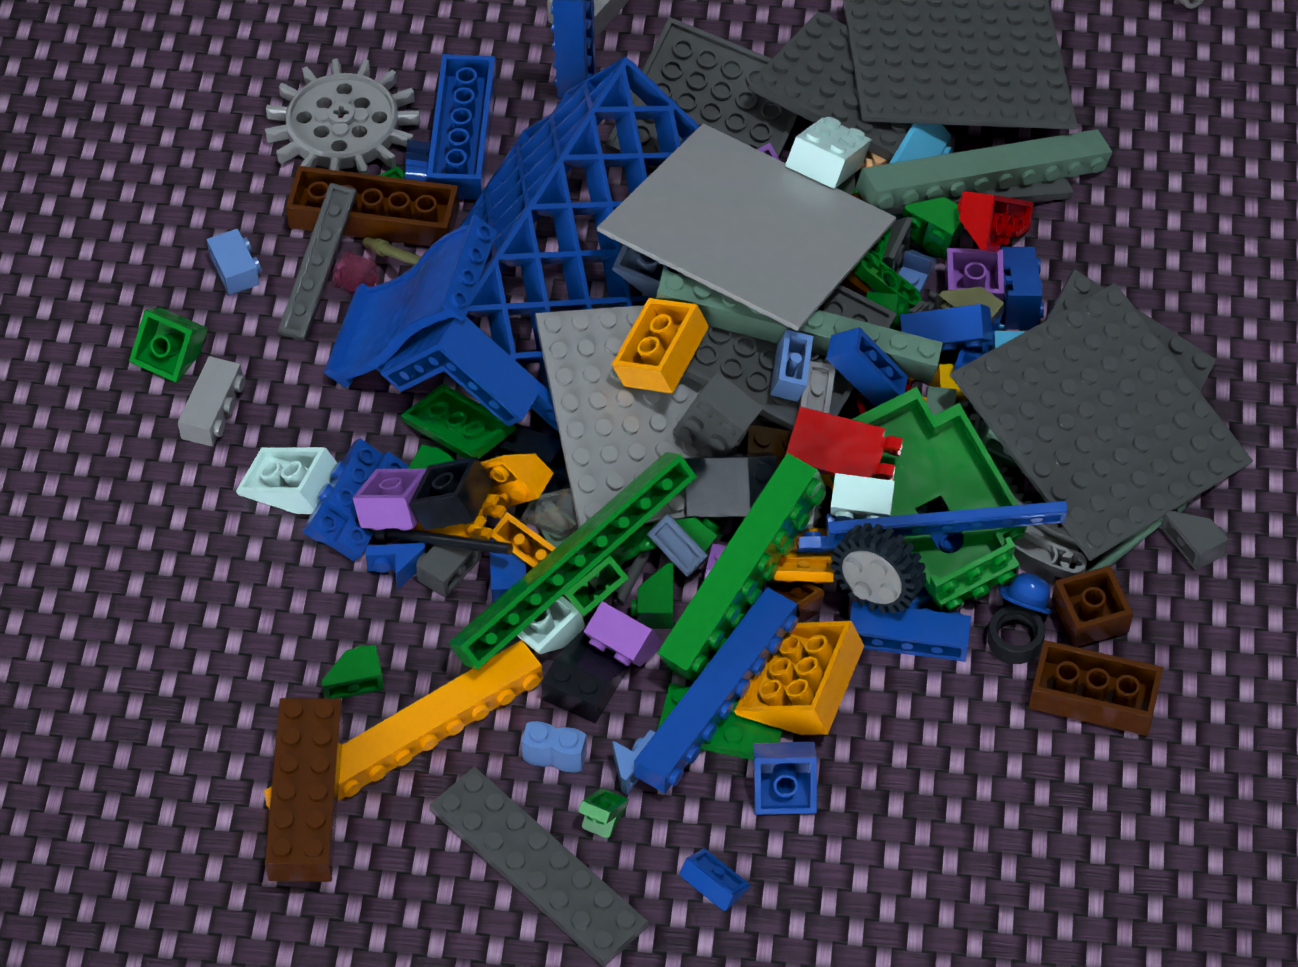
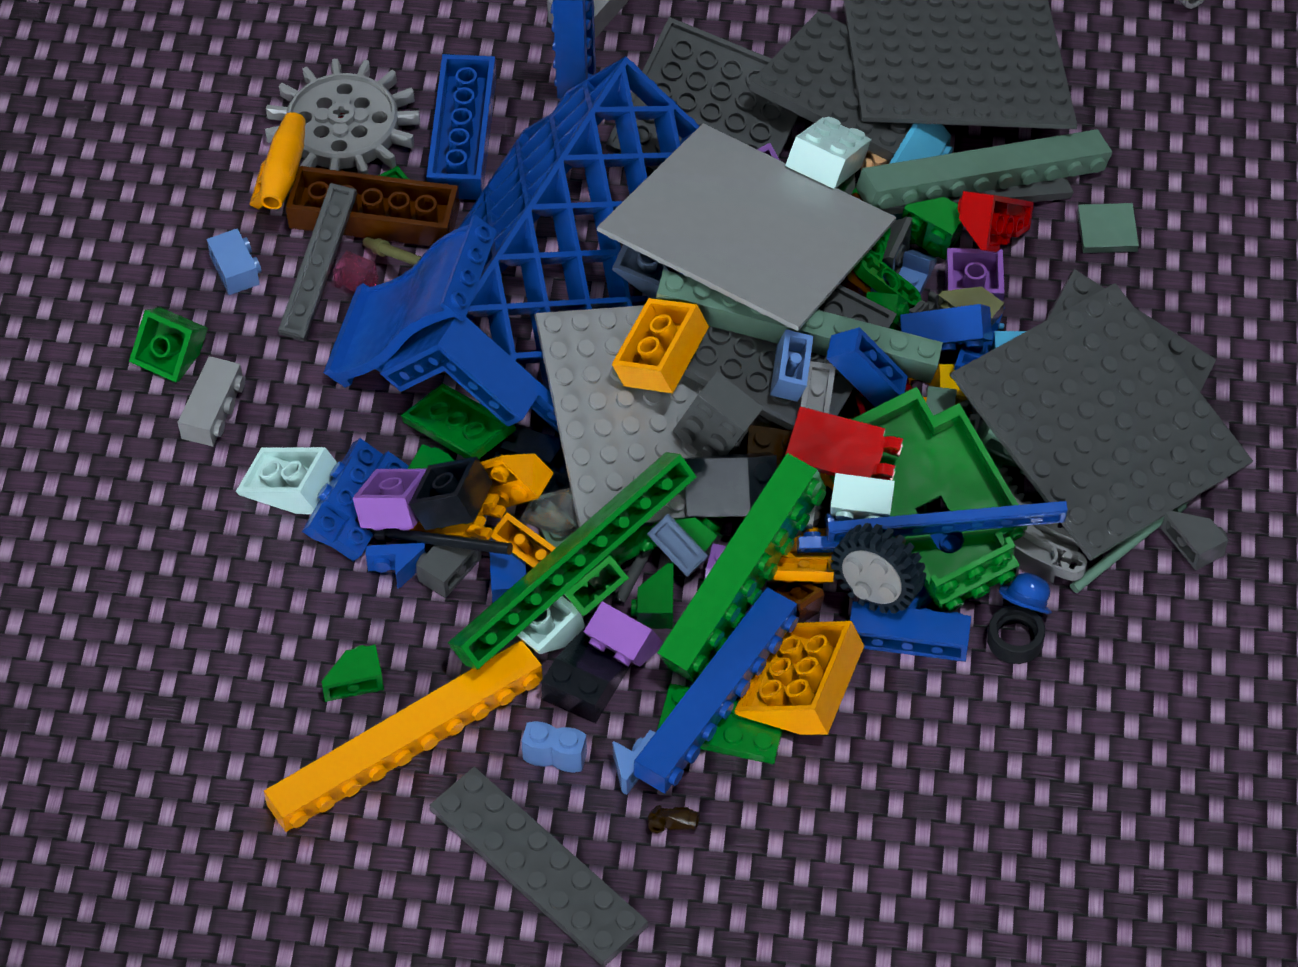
reddish brown brick [265,698,344,882] -> none
leg [403,139,431,182] -> none
green slope [578,788,629,838] -> none
blue slope [680,848,751,911] -> none
blue slope [753,742,817,815] -> none
blue wedge [1001,247,1044,330] -> none
reddish brown brick [1029,640,1163,736] -> none
reddish brown brick [1052,566,1133,647] -> none
none -> light orange plate [249,112,306,210]
none -> dark brown arm [647,805,700,833]
none -> sand green tile [1077,203,1139,253]

